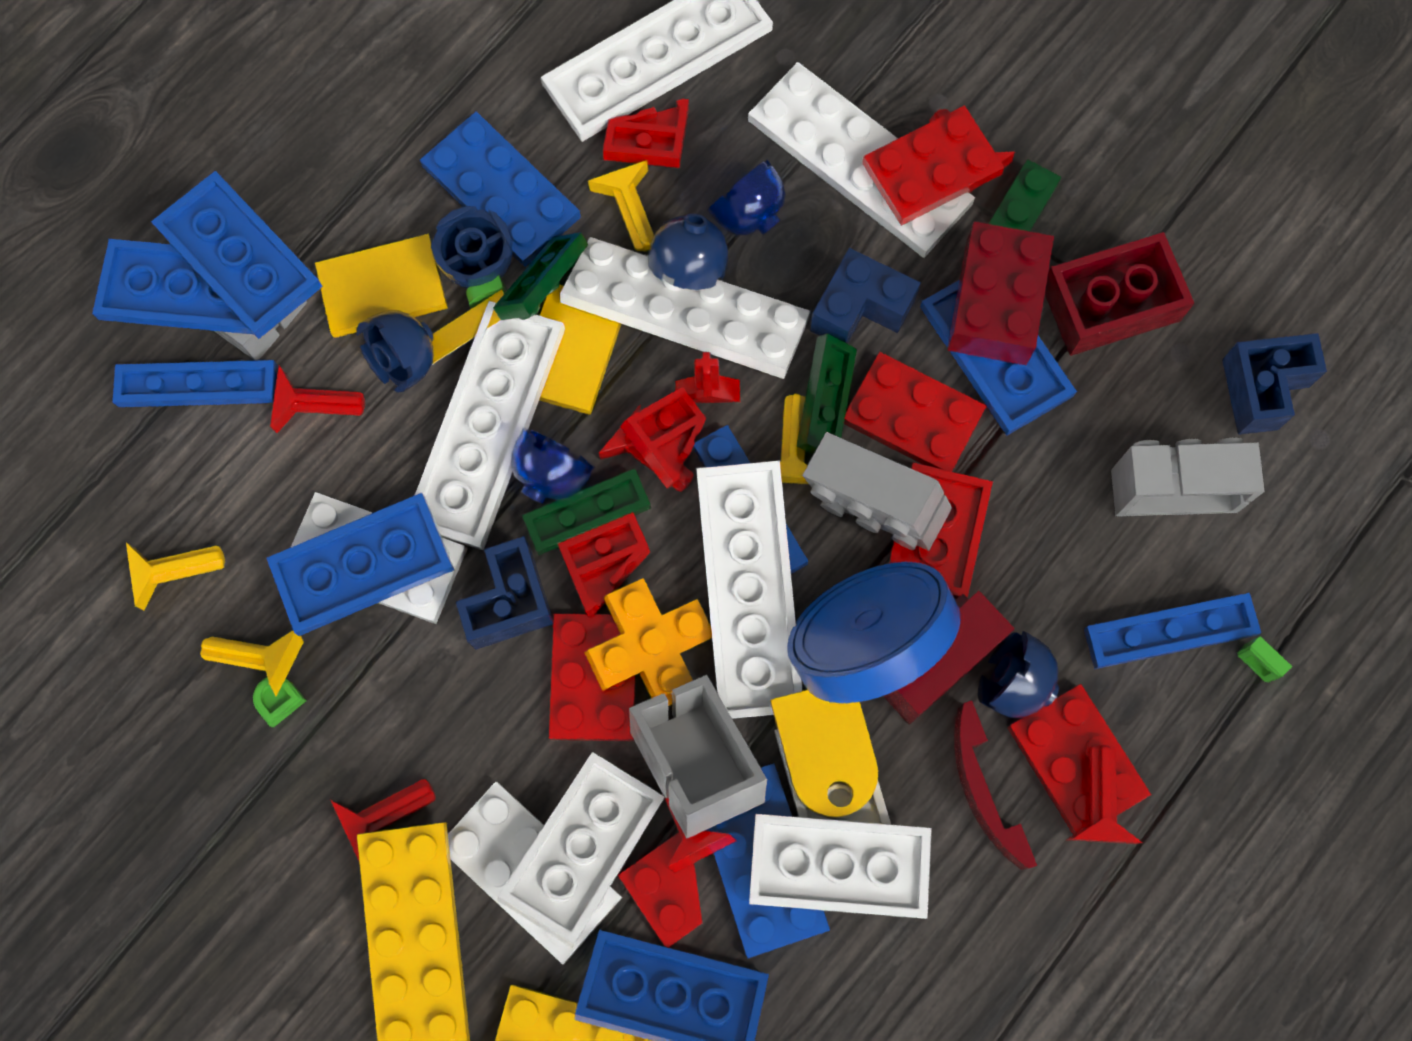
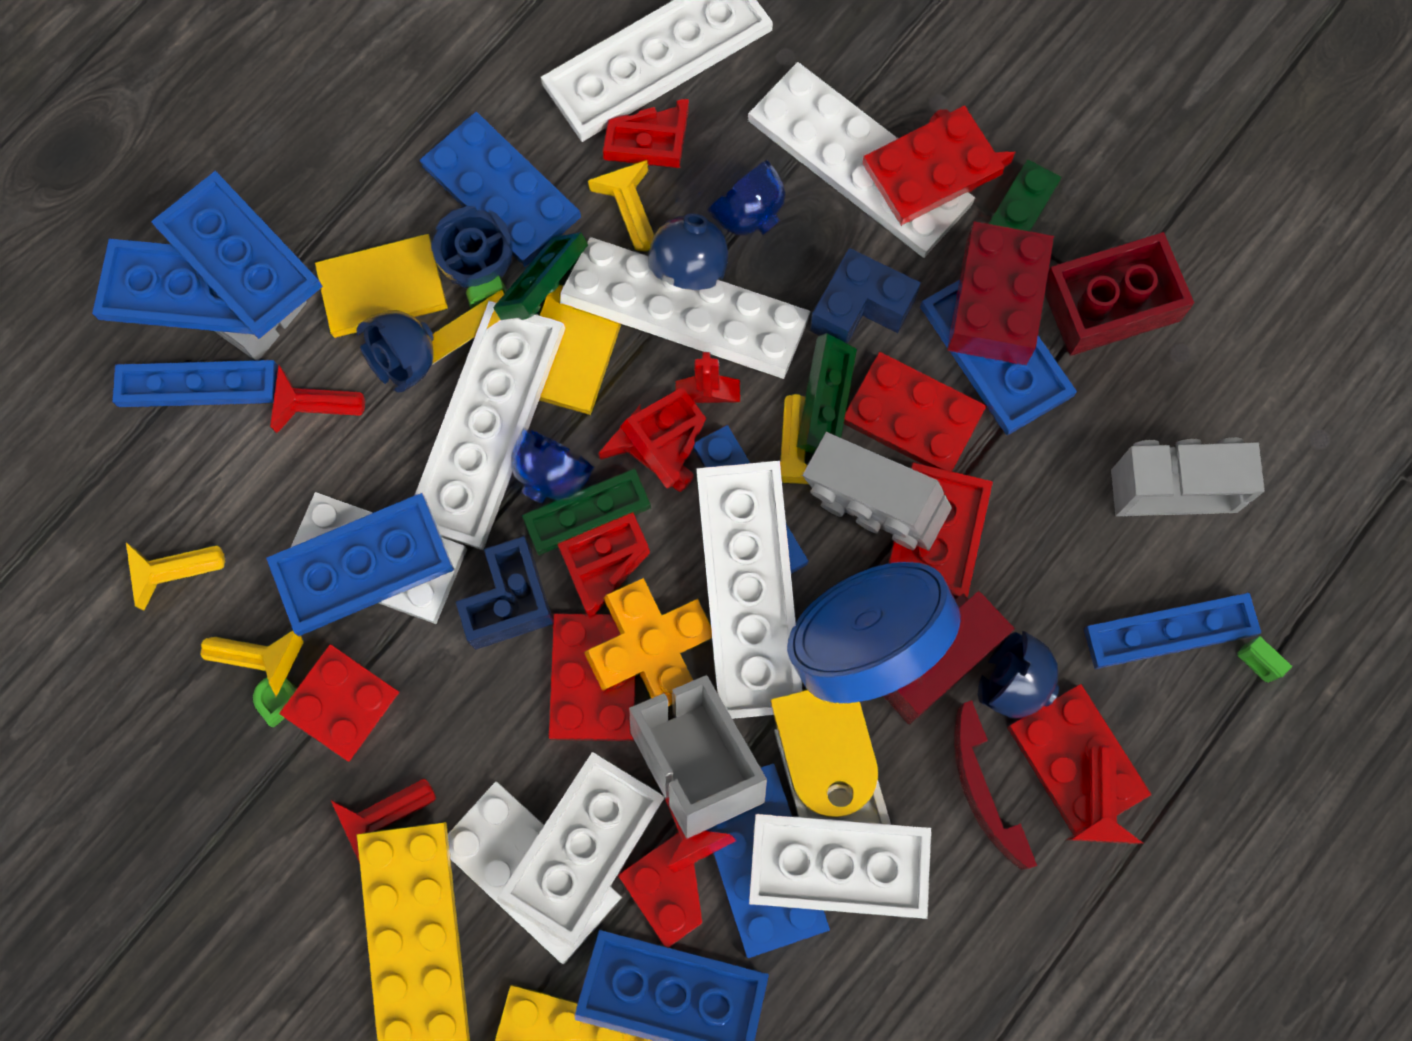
dark blue brick [1222,333,1327,435] -> none
none -> red plate [279,644,400,762]

